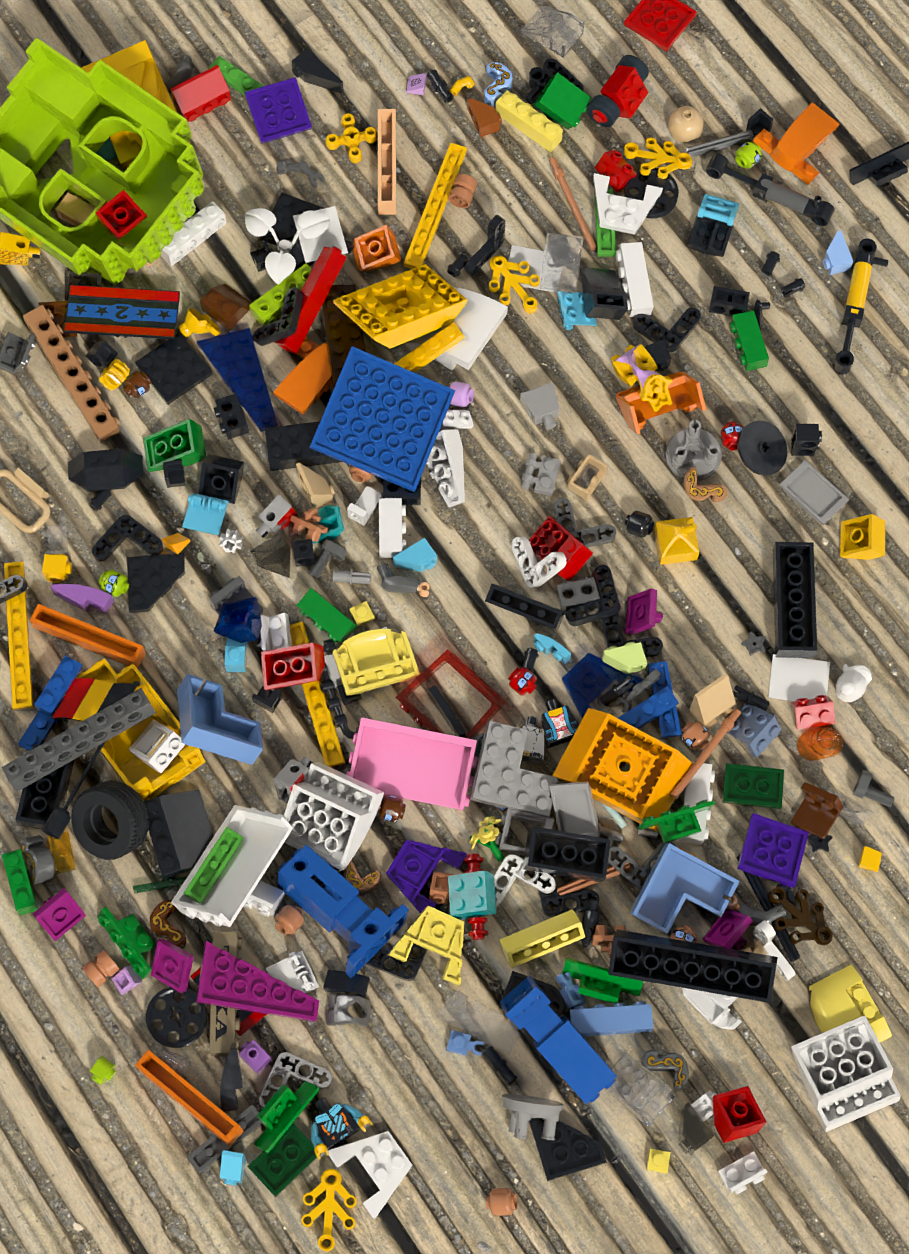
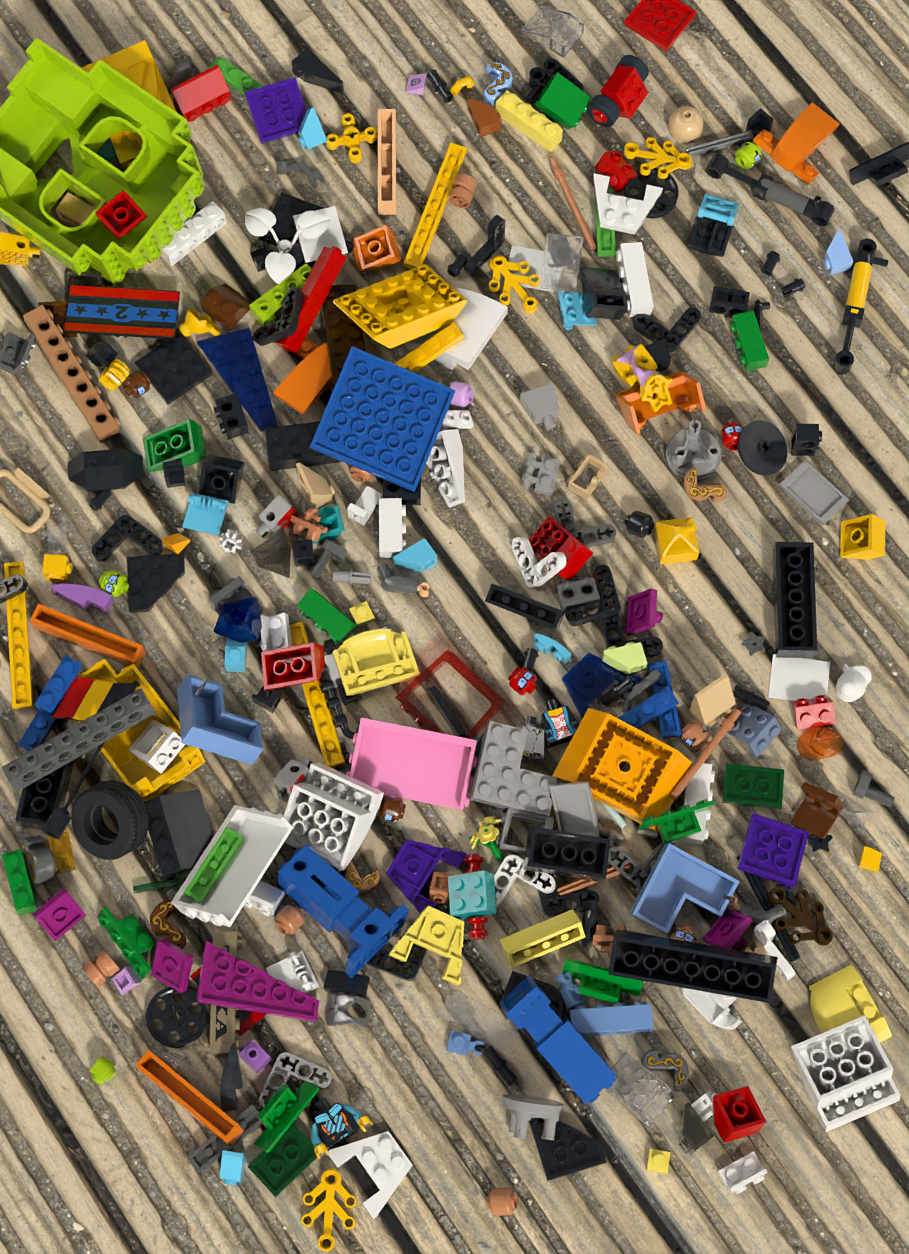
none -> medium azure slope [298,107,327,150]

